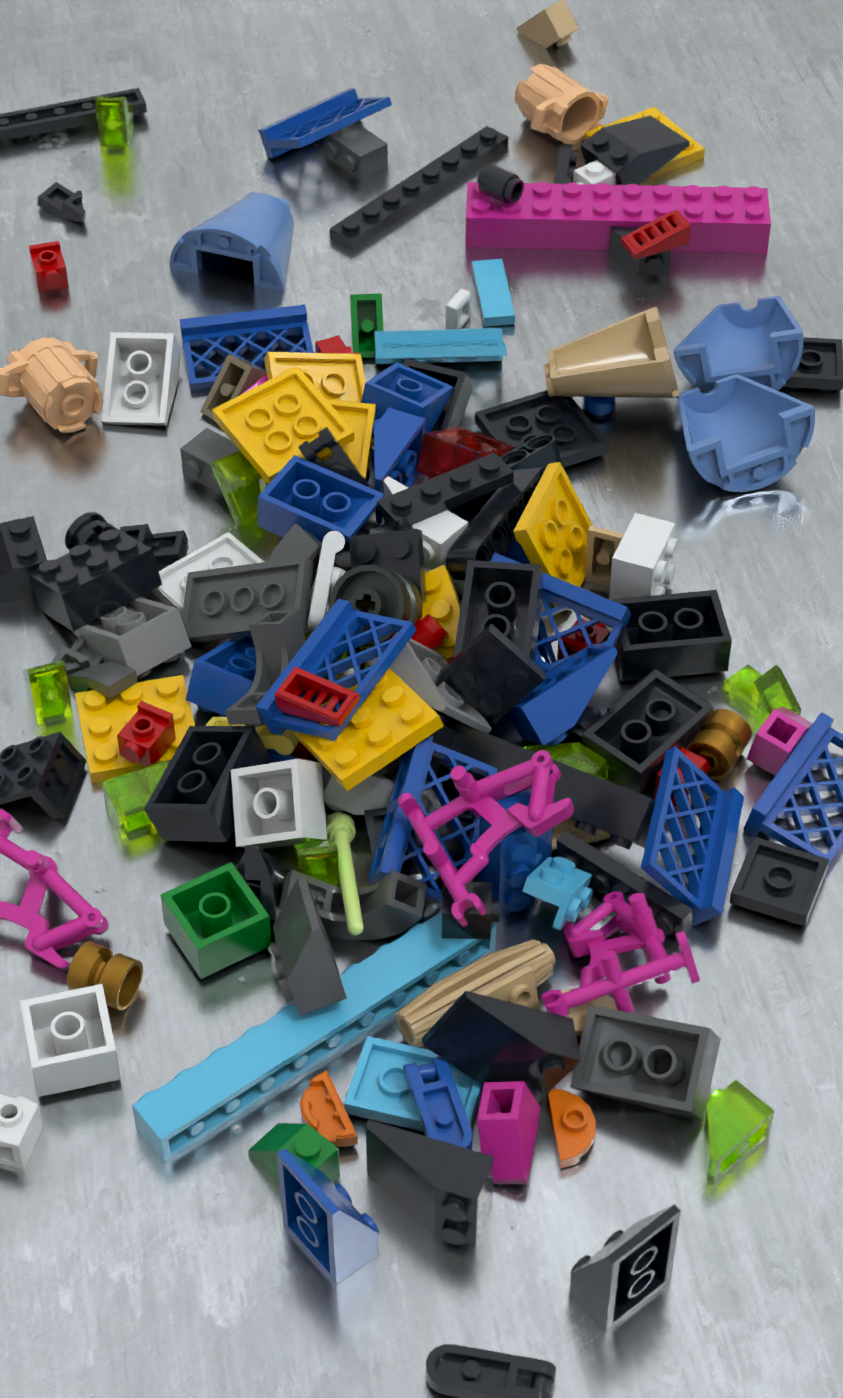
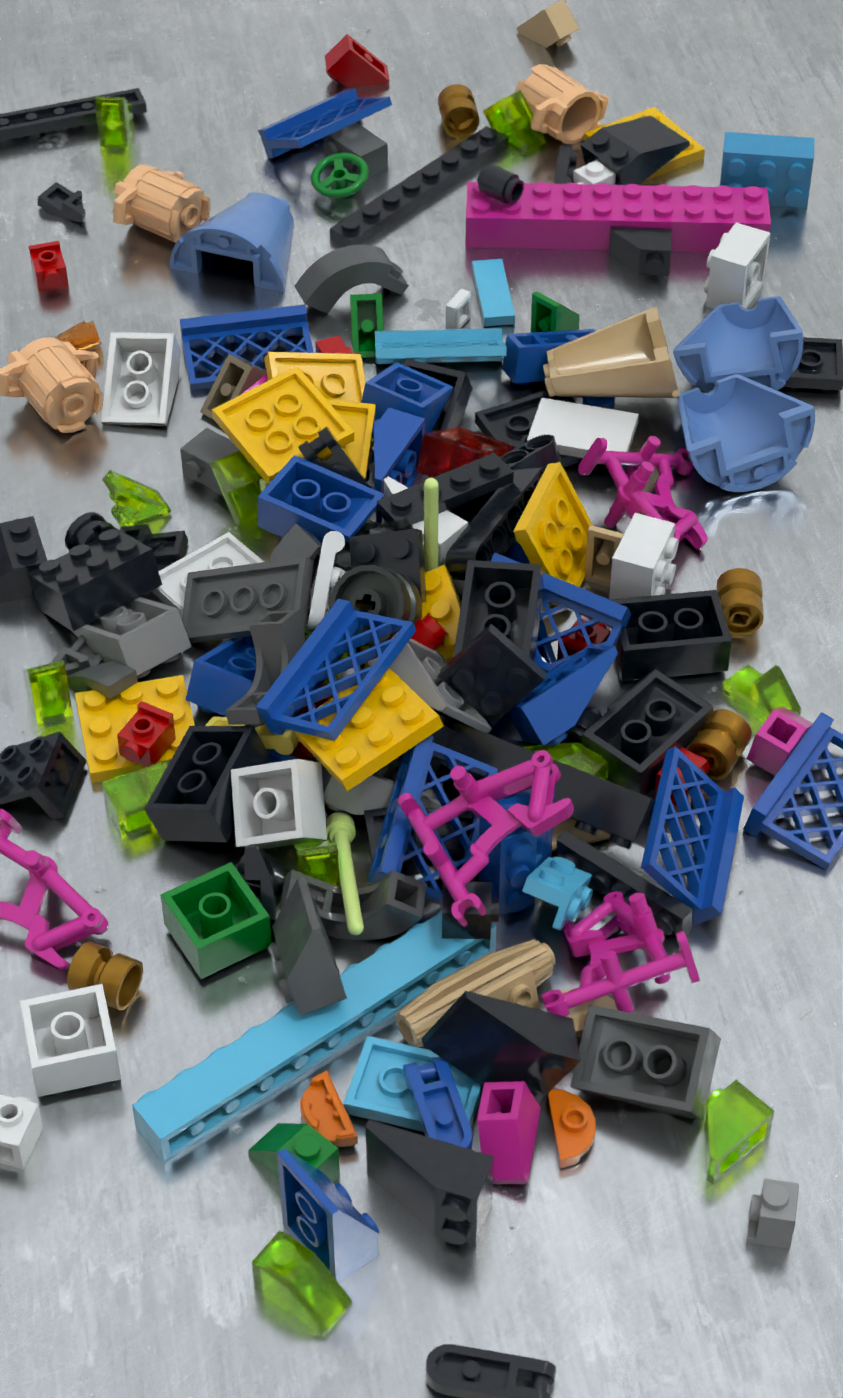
red slope [274,667,361,727] -> none
black slope [569,1204,681,1333] -> none
red slope [621,210,691,260] -> none
black plate [729,837,829,926] -> none
none -> clear orange cone [53,320,102,351]
none -> clear neon green slope [102,470,172,527]
none -> light nougat container [112,164,211,243]
none -> clear neon green slope [252,1230,352,1337]
none -> dark grey arch [294,244,409,314]
none -> green piece [311,153,369,198]
none -> red slope [324,34,390,87]
none -> yellowish green piece [424,478,439,573]
none -> pearl gold wheel [438,84,480,138]
none -> clear neon green slope [483,90,547,155]
none -> blue slope [502,329,595,385]
none -> white tile [527,398,639,458]
none -> green slope [531,291,580,333]
none -> dark pink piece [578,436,708,550]
none -> white brick [704,223,770,309]
none -> pearl gold wheel [716,568,764,636]
none -> dark azure brick [720,132,815,209]
none -> light grey brick [746,1178,799,1249]

